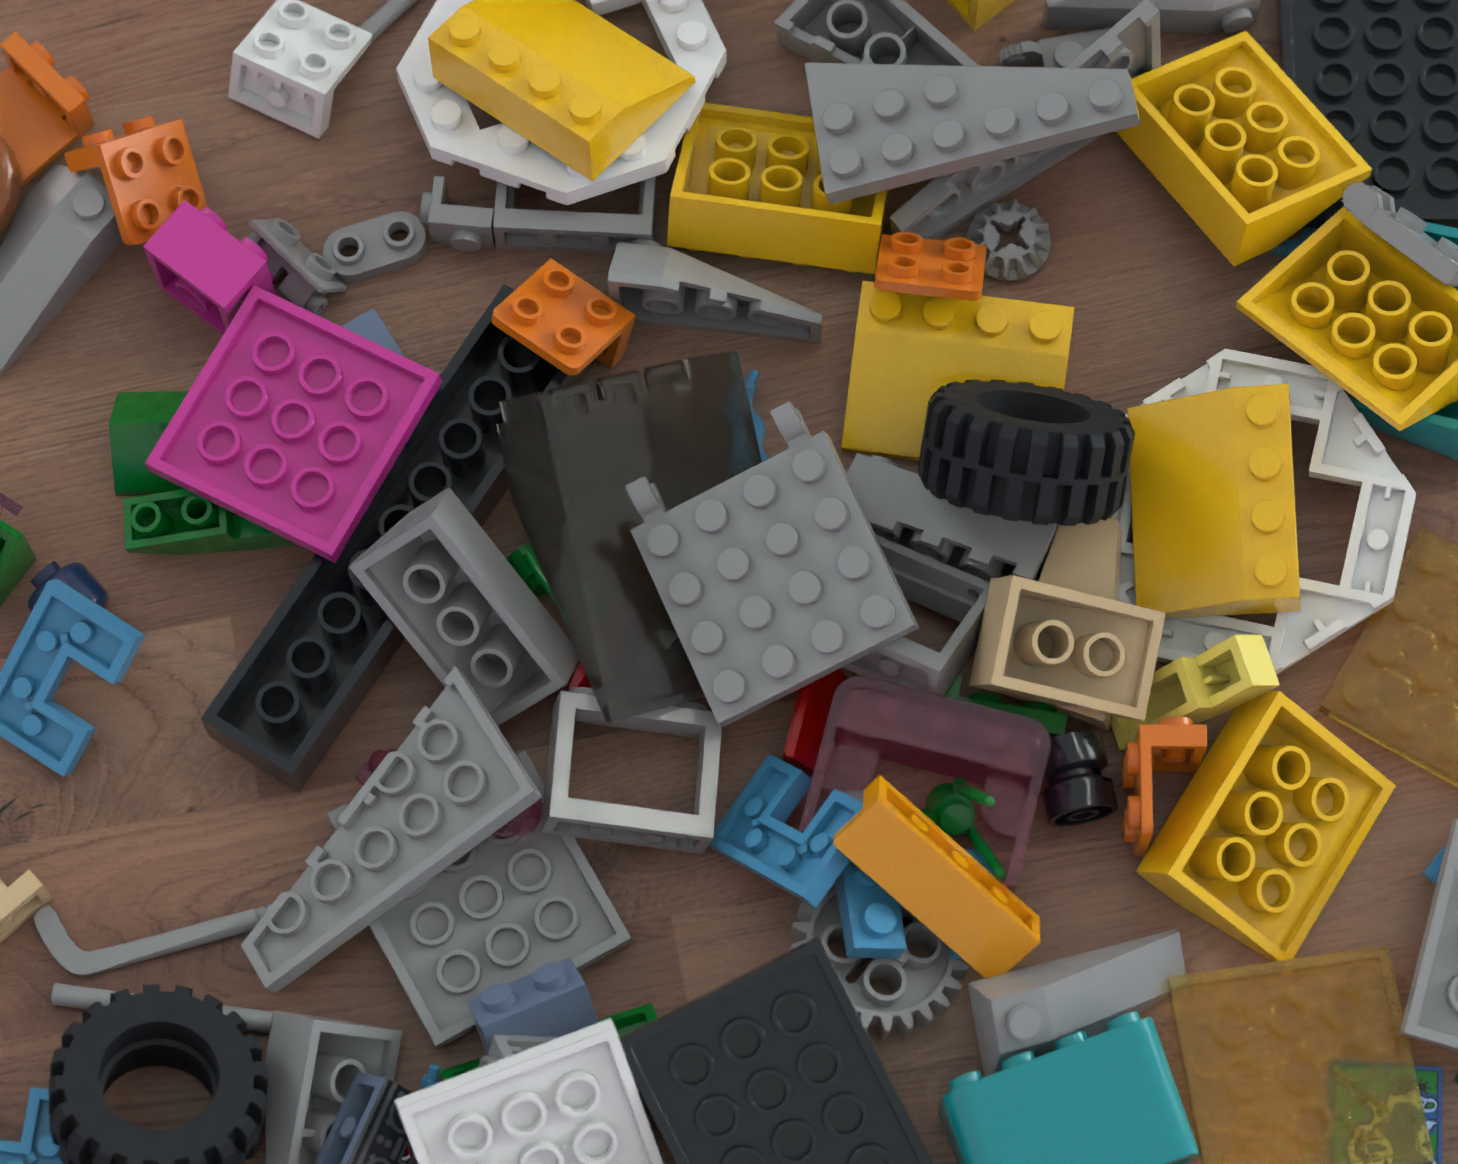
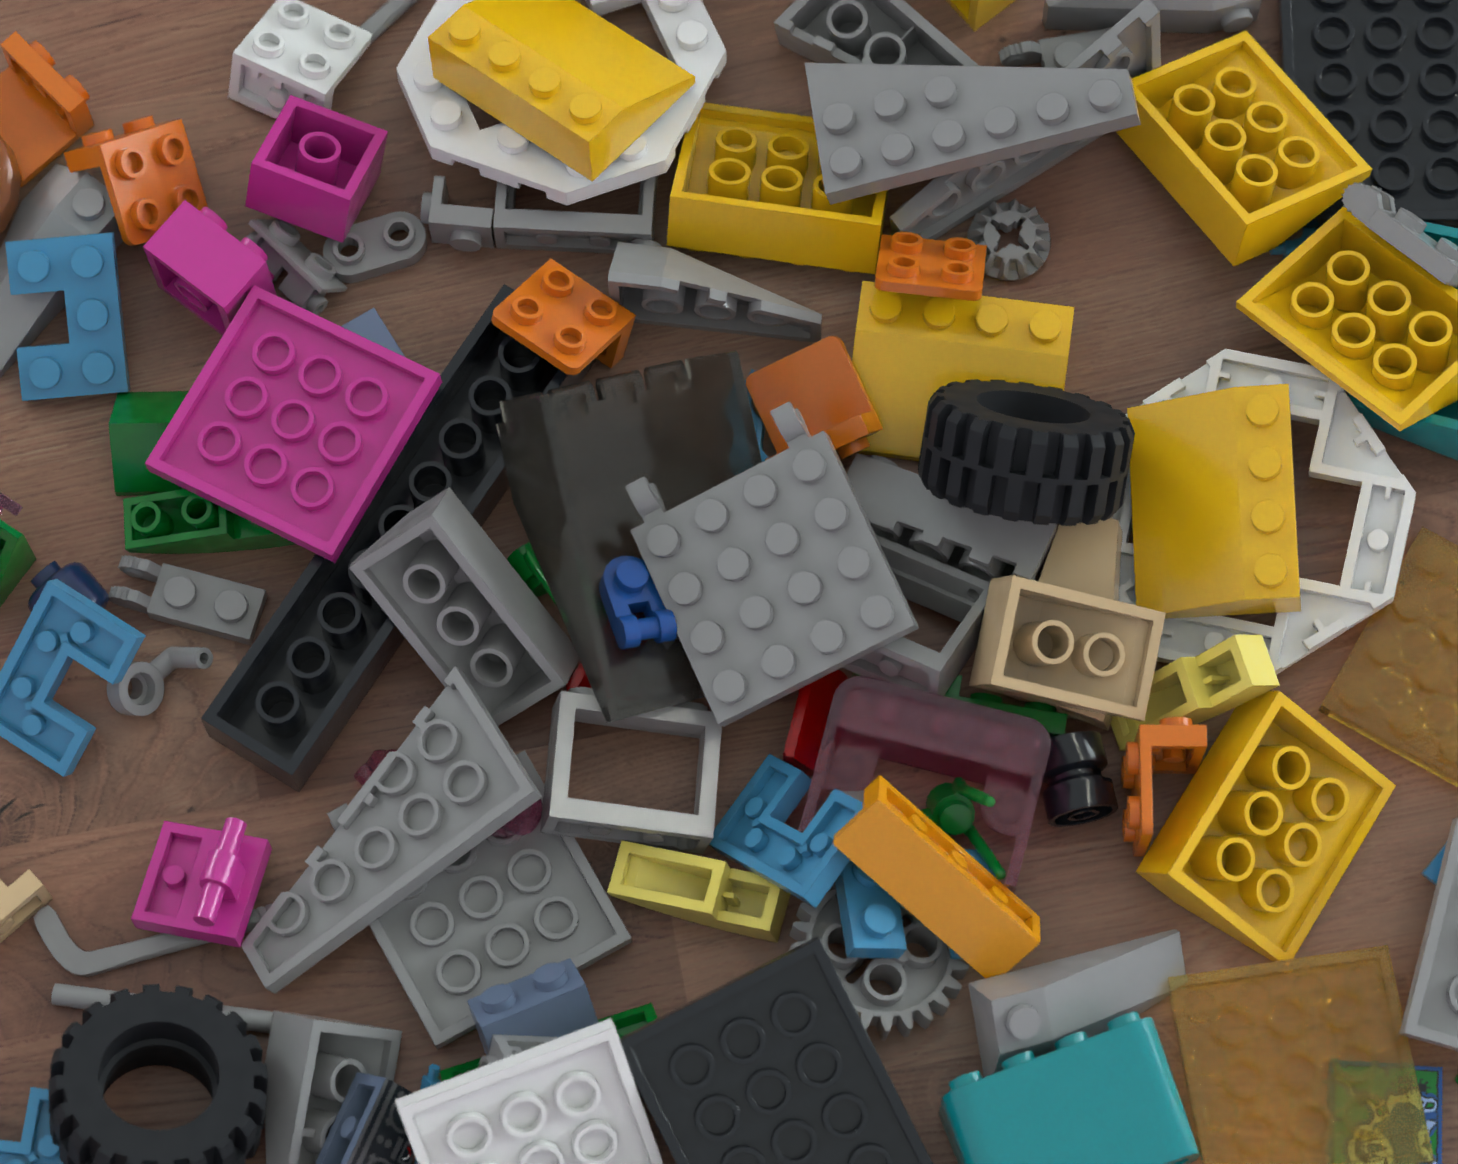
none -> dark azure plate [5,232,130,401]
none -> light grey plate [107,646,213,716]
none -> light grey hinge [109,555,268,645]
none -> dark pink plate [131,817,272,948]
none -> dark pink brick [245,95,388,243]
none -> blue plate [599,556,677,649]
none -> light yellow slope [607,840,790,943]
none -> orange bracket [746,336,883,460]

